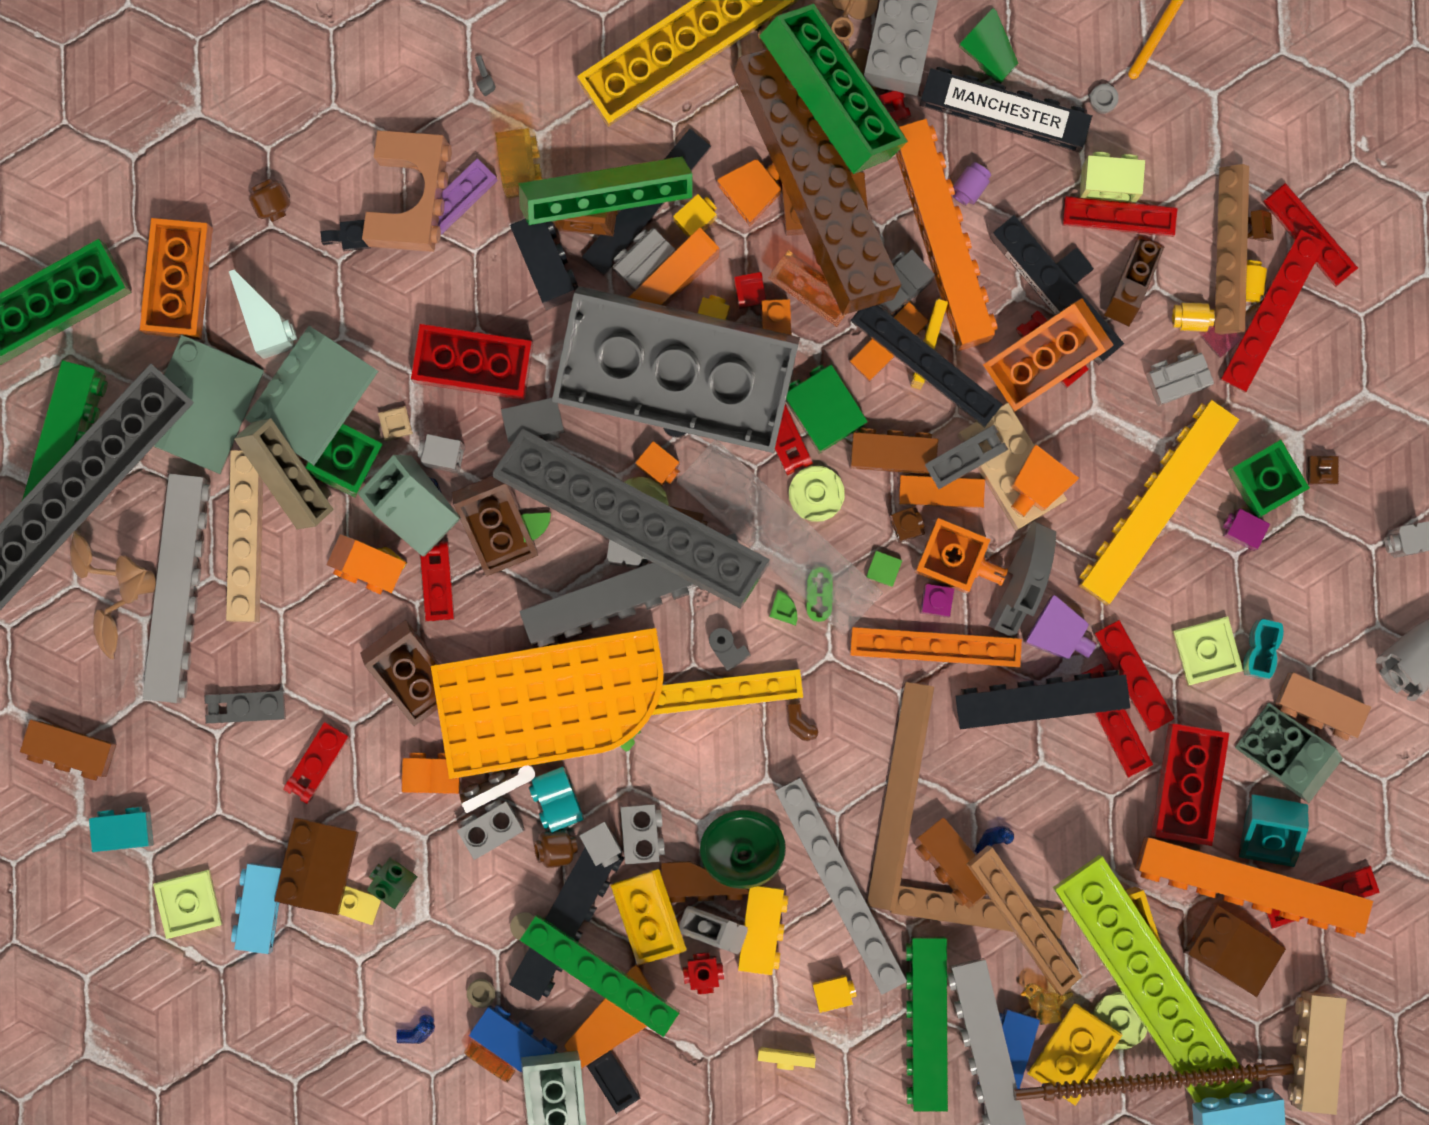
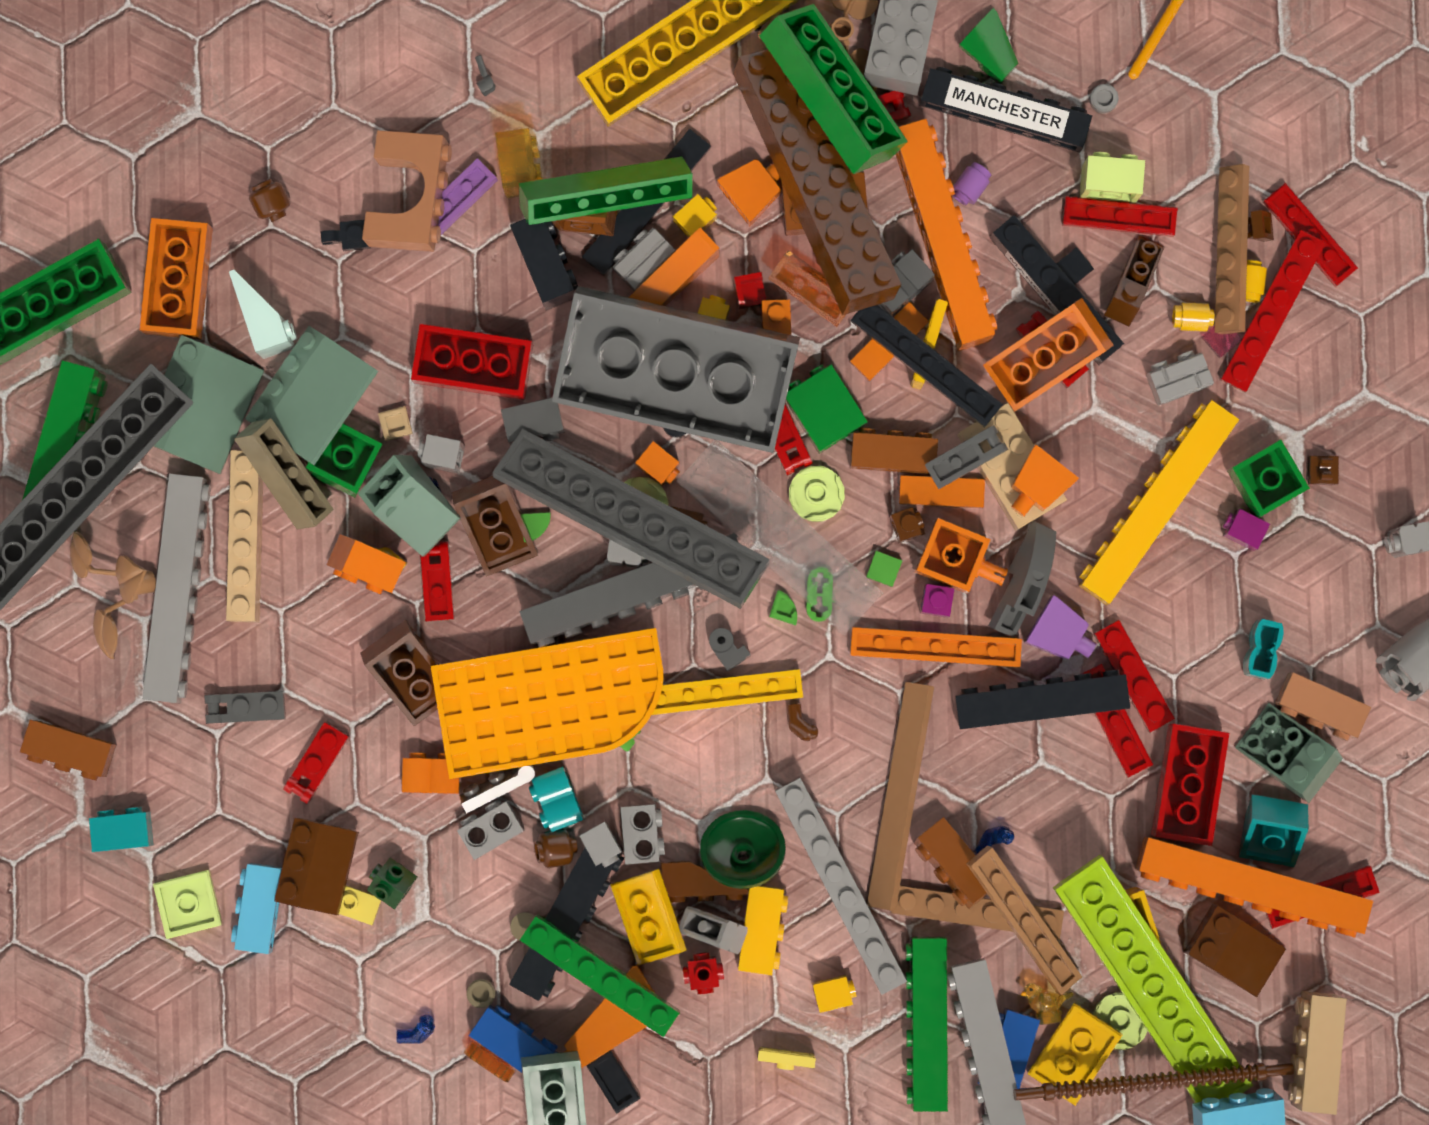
yellowish green tile [1172,616,1243,686] -> none

